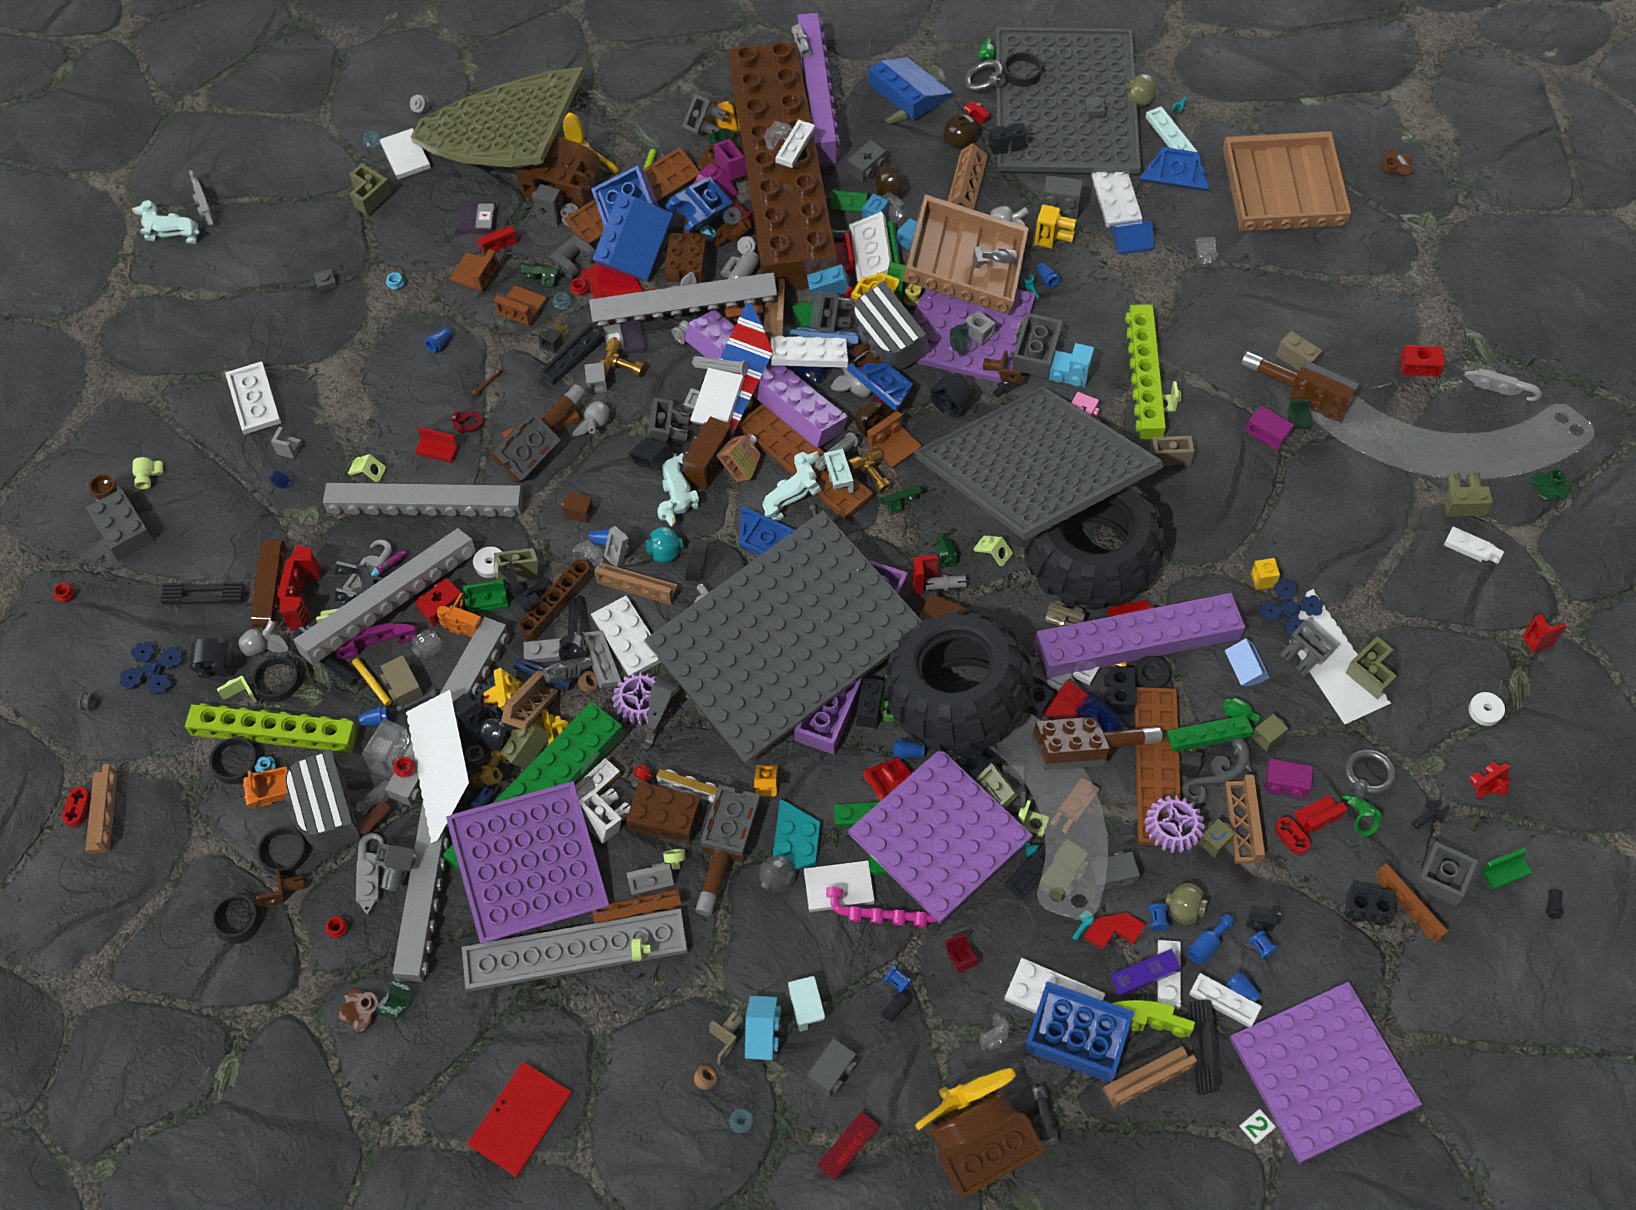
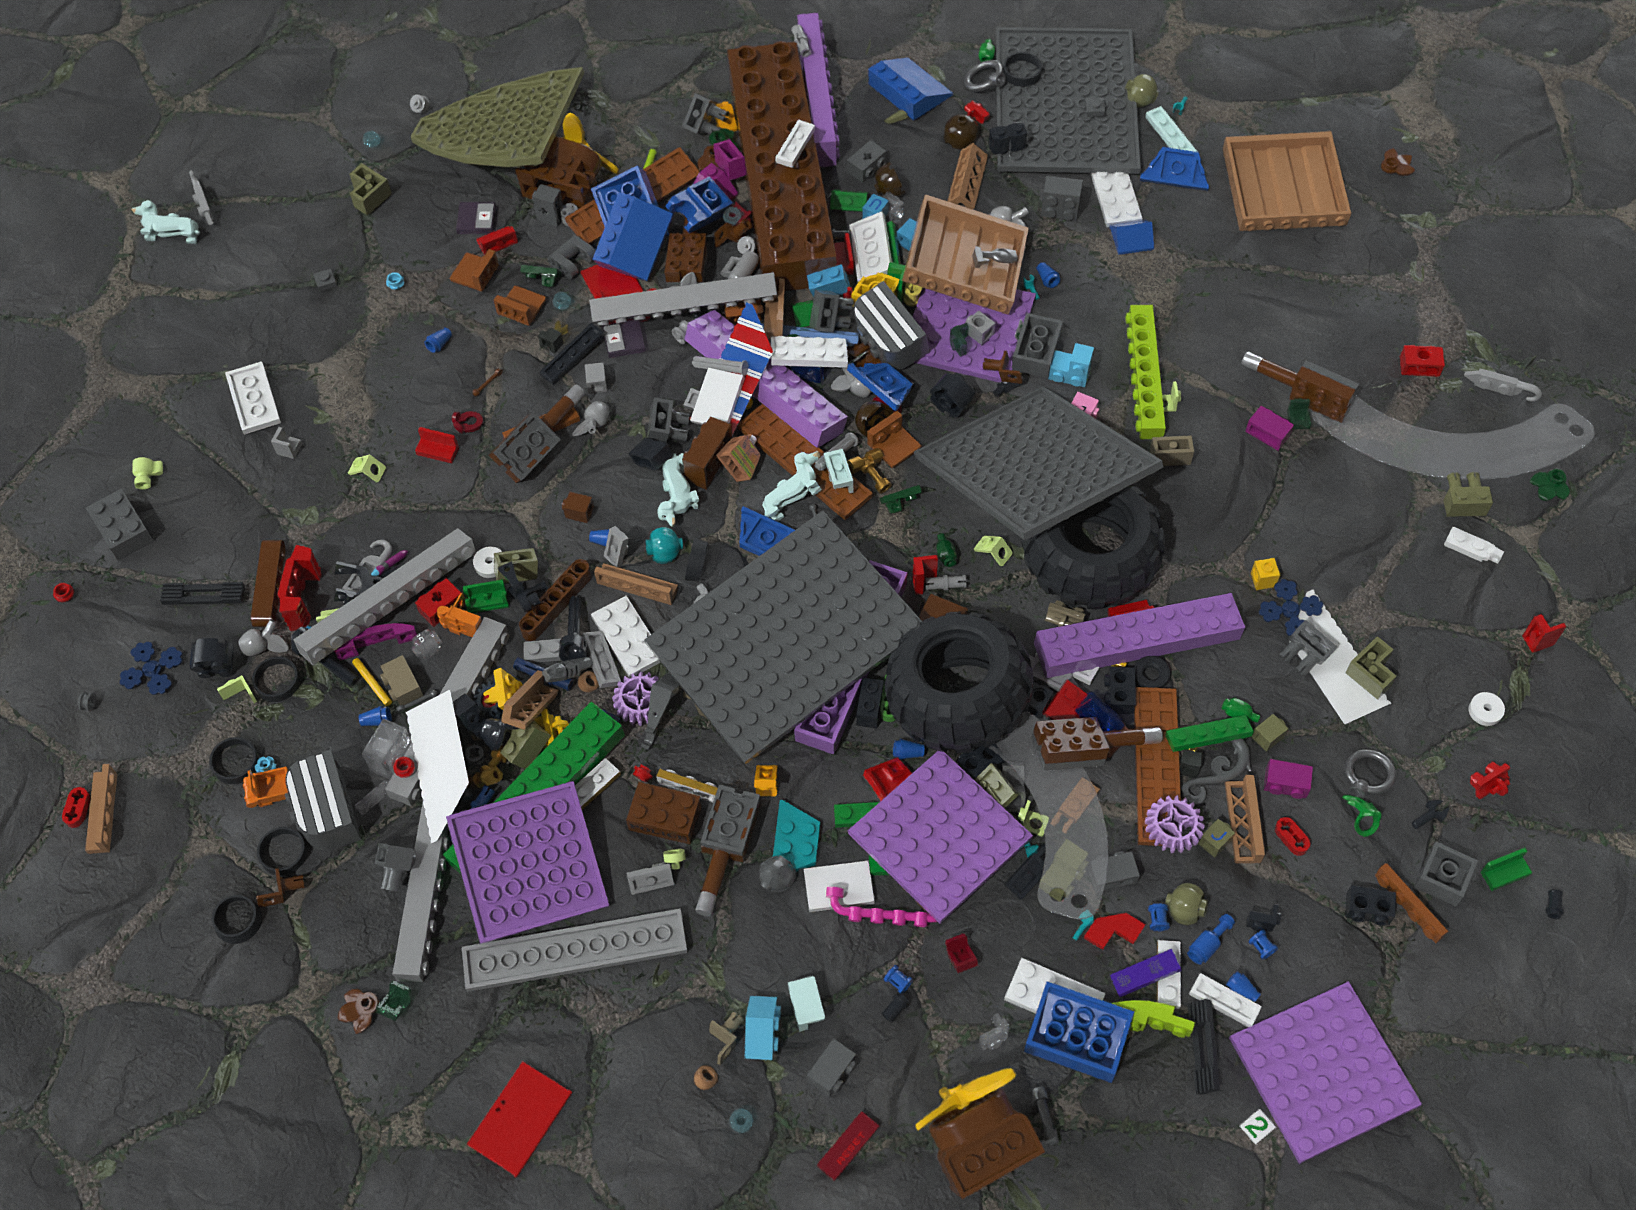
reddish brown wheel [89,474,120,501] -> none
lime brick [185,704,358,753] -> none
clear blue tile [269,471,290,489] -> none
light grey brick [323,483,523,517] -> none
red plate [325,917,348,939] -> none
light grey plate [356,833,384,916] -> none
copper bar [358,800,392,837] -> none
white tile [380,128,431,180] -> none
red plate [570,278,589,295] -> none
clear bracket [572,540,604,568] -> none
white brick [579,788,631,844] -> none
dark orange plate [592,889,681,923] -> none
pearl gold bar [600,338,645,378] -> none
yellowish green tile [631,938,651,961] -> none
medium azure plate [700,225,717,242] -> none
clear bracket [764,121,792,150] -> none
yellow brick [1034,204,1077,249] -> none
medium nougat fence [1103,1046,1197,1110] -> none
clear bracket [1195,237,1218,263] -> none
light blue brick [1225,639,1270,686] -> none
dark tan brick [1276,331,1323,370] -> none
red panel [1294,795,1348,835] -> none

